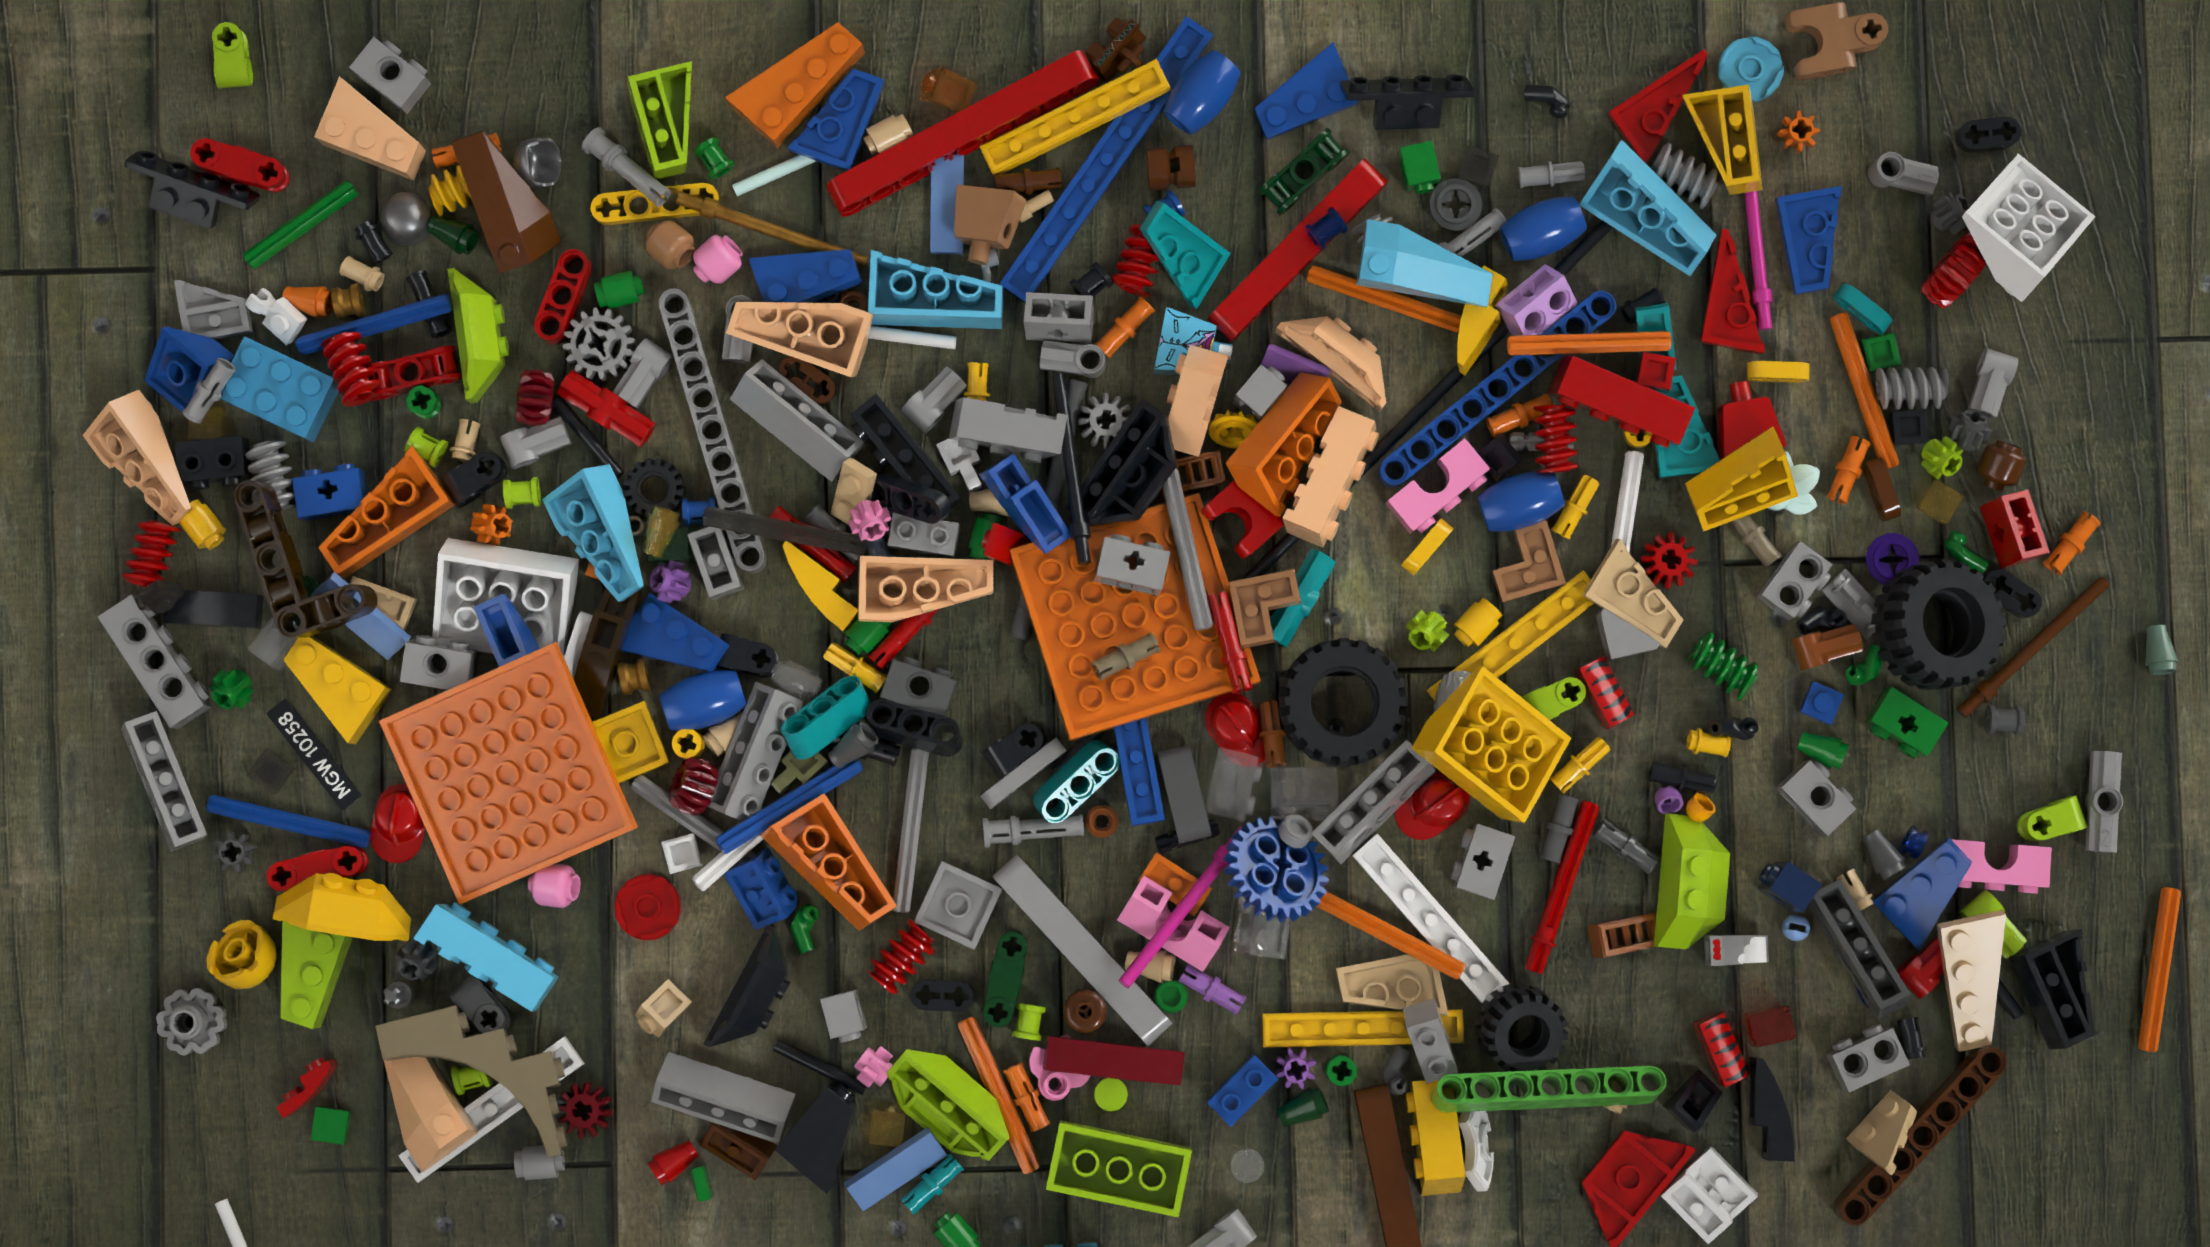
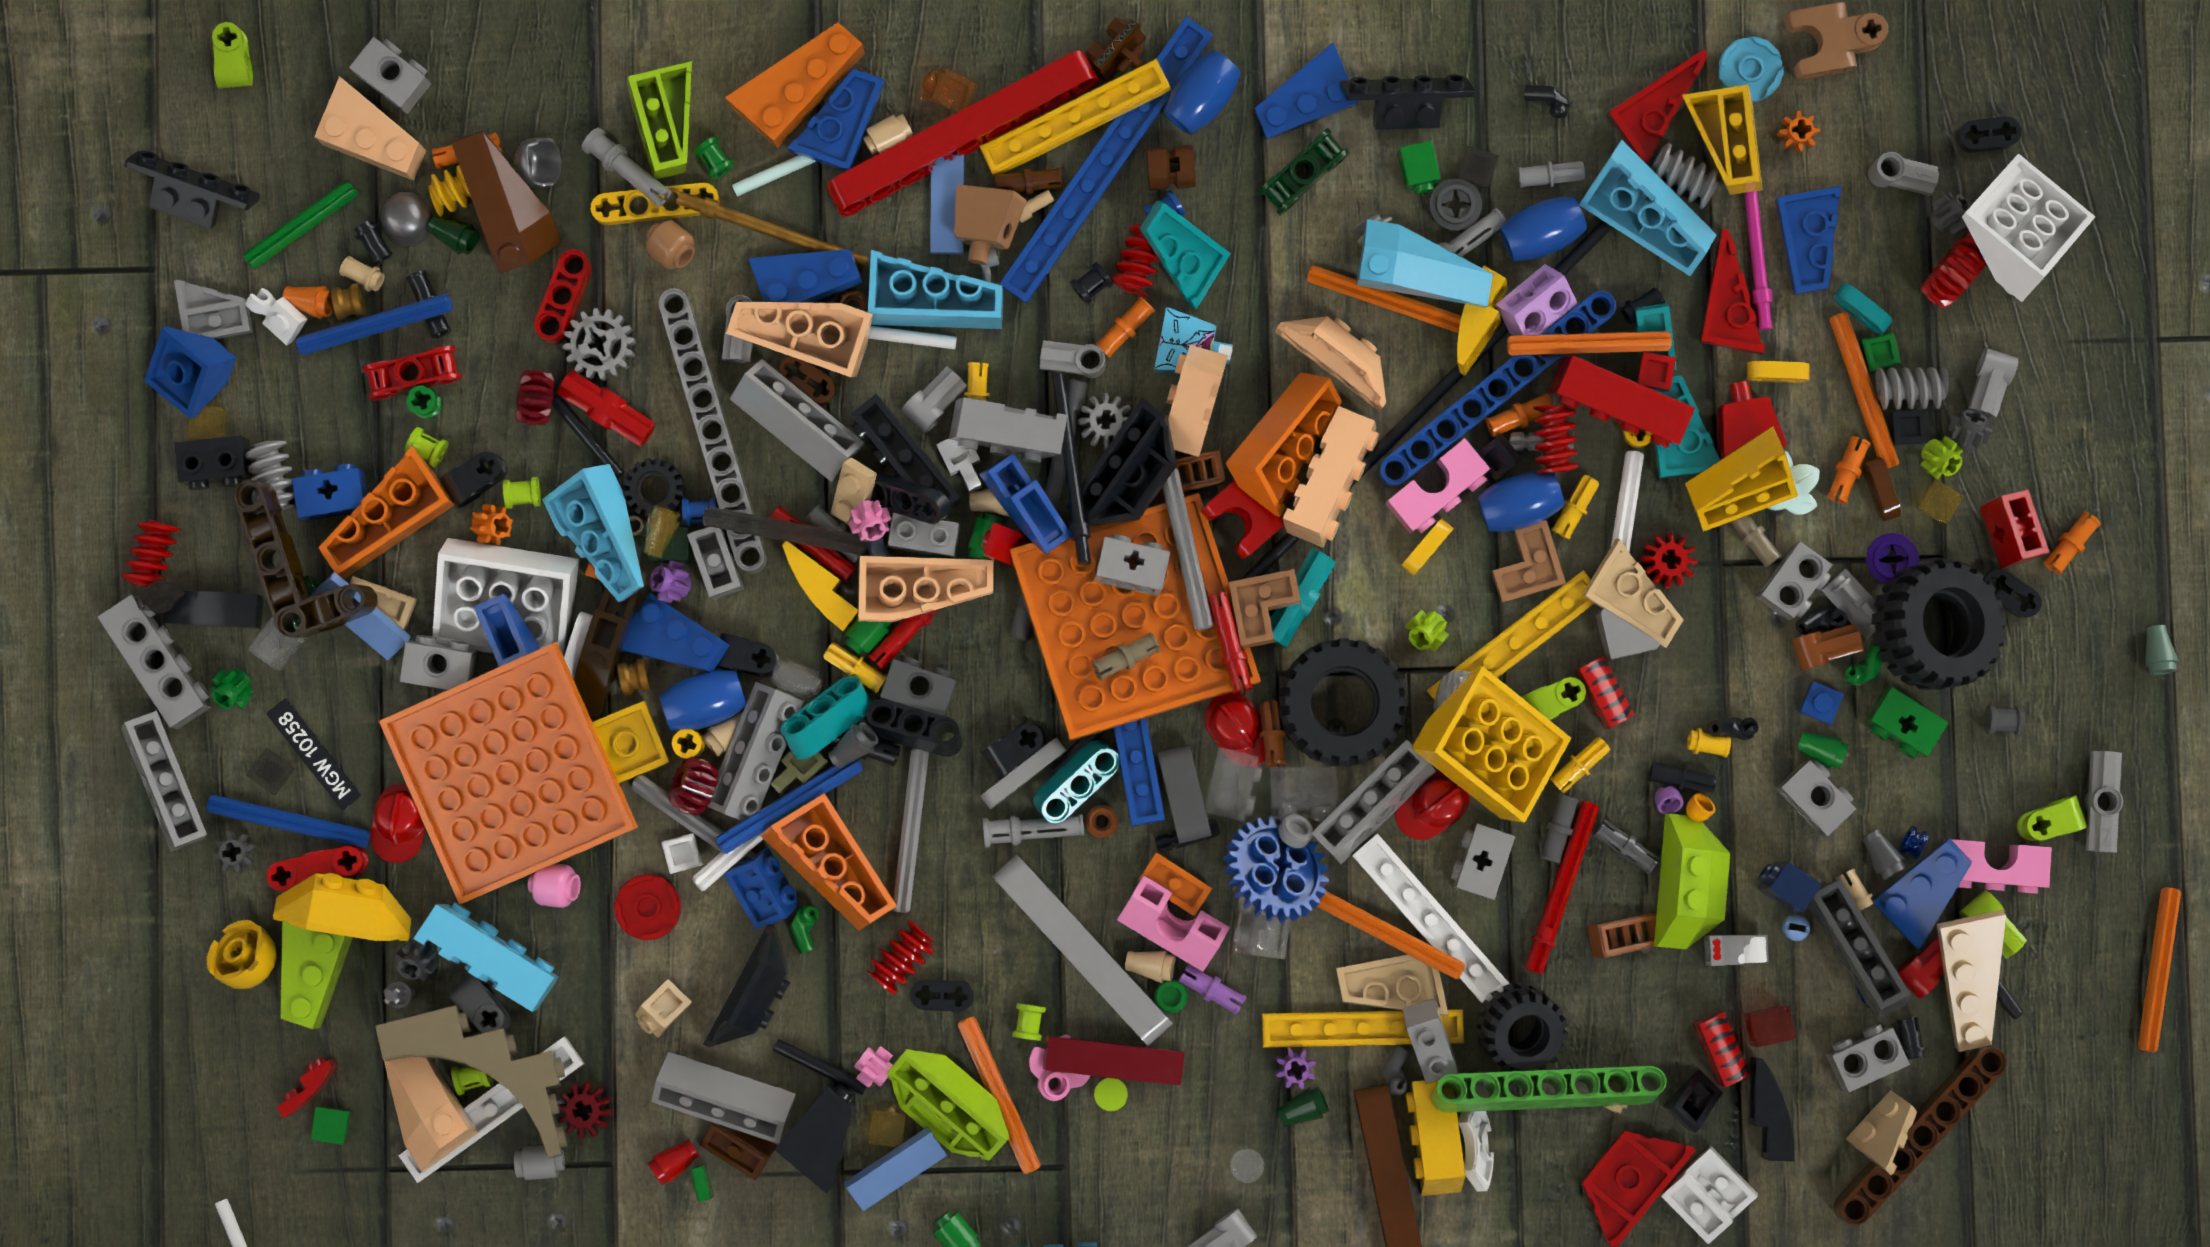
light nougat wedge [83,390,191,526] -> none
light grey plant [156,987,227,1056] -> none
yellow brick [179,499,226,550] -> none
light grey pin [182,358,236,424] -> none
red piece [190,138,290,193] -> none
dark azure brick [221,336,338,443] -> none
yellow wedge [283,636,393,745] -> none
red piece [321,332,380,407] -> none
lime wedge [447,268,509,404] -> none
tan pin [449,419,481,462] -> none
light grey piece [500,417,572,469] -> none
green brick [594,270,645,309] -> none
light grey piece [613,338,674,409] -> none
bright pink head [693,235,743,284] -> none
light grey brick [820,989,867,1043] -> none
teal pin [900,1154,964,1215] -> none
light grey plate [914,861,1002,950] -> none
dark green piece [983,931,1027,1028] -> none
orange pin [1003,1062,1050,1132] -> none
light grey brick [1024,292,1094,343] -> none
lime brick [1046,1120,1192,1218] -> none
reddish brown head [1063,989,1107,1033] -> none
dark pink bar [1118,826,1242,989] -> none
blue brick [1206,1053,1278,1127] -> none
red beam [1207,158,1389,342] -> none
yellow gear [1208,410,1259,449] -> none
light grey brick [1233,364,1287,422] -> none
medium lavender slope [1261,343,1330,384] -> none
clear blue bush [1304,207,1349,250] -> none
green bush [1325,1054,1357,1086] -> none
yellow brick [1453,598,1502,647] -> none
green piece [1684,632,1758,702] -> none
green arm [1945,531,1988,574] -> none
reddish brown bar [1957,576,2110,718] -> none
reddish brown head [1977,440,2026,491] -> none
black wedge [2009,929,2095,1049] -> none

